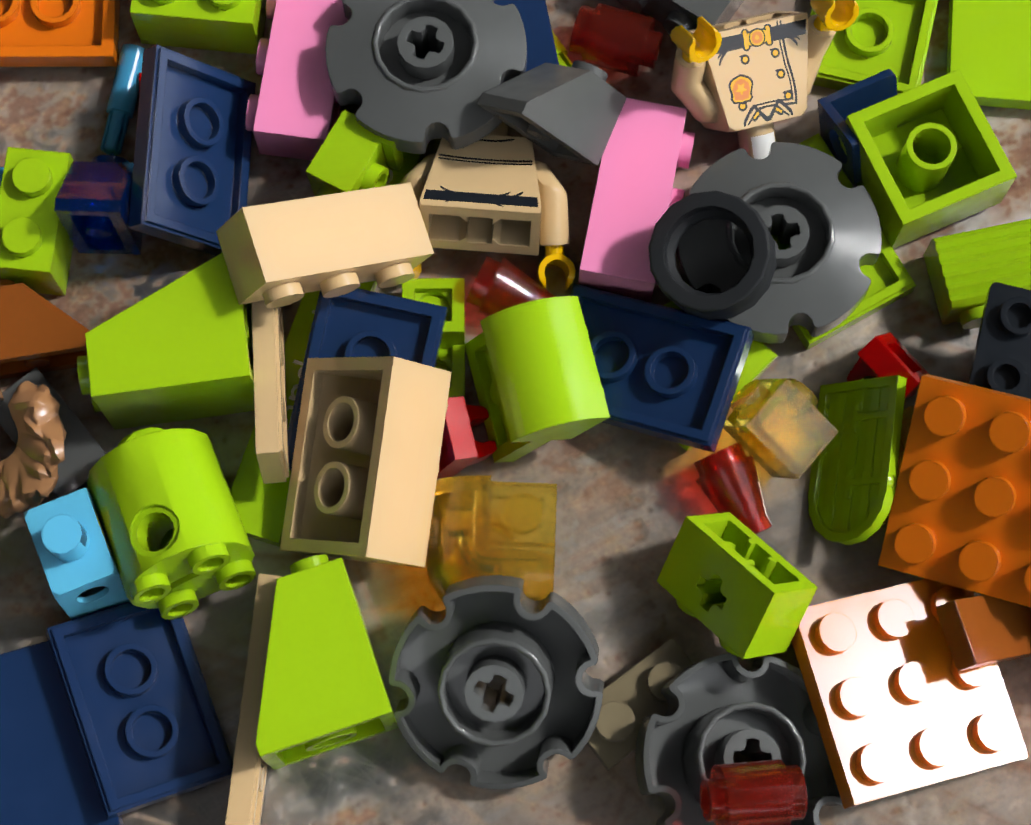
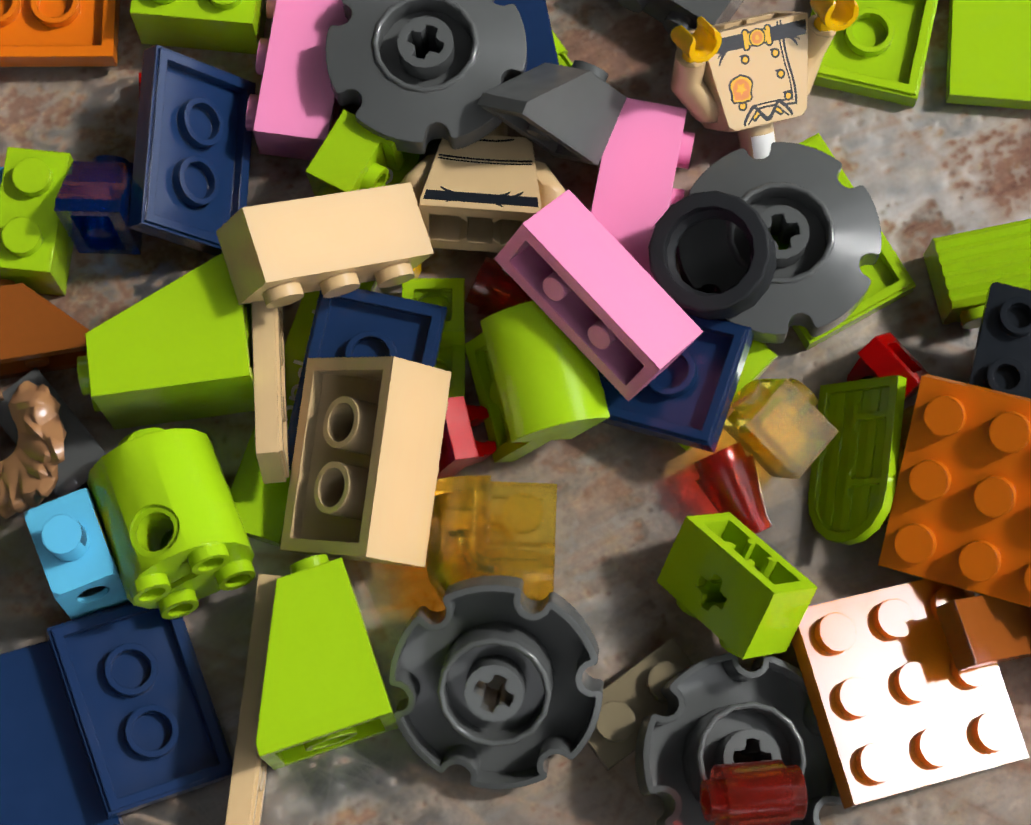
dark azure pin [100,44,145,156] -> none
clear red brick [569,3,663,77] -> none
dark blue bracket [817,69,897,185] -> none
lime brick [839,69,1017,249] -> none
none -> bright pink brick [494,189,703,402]

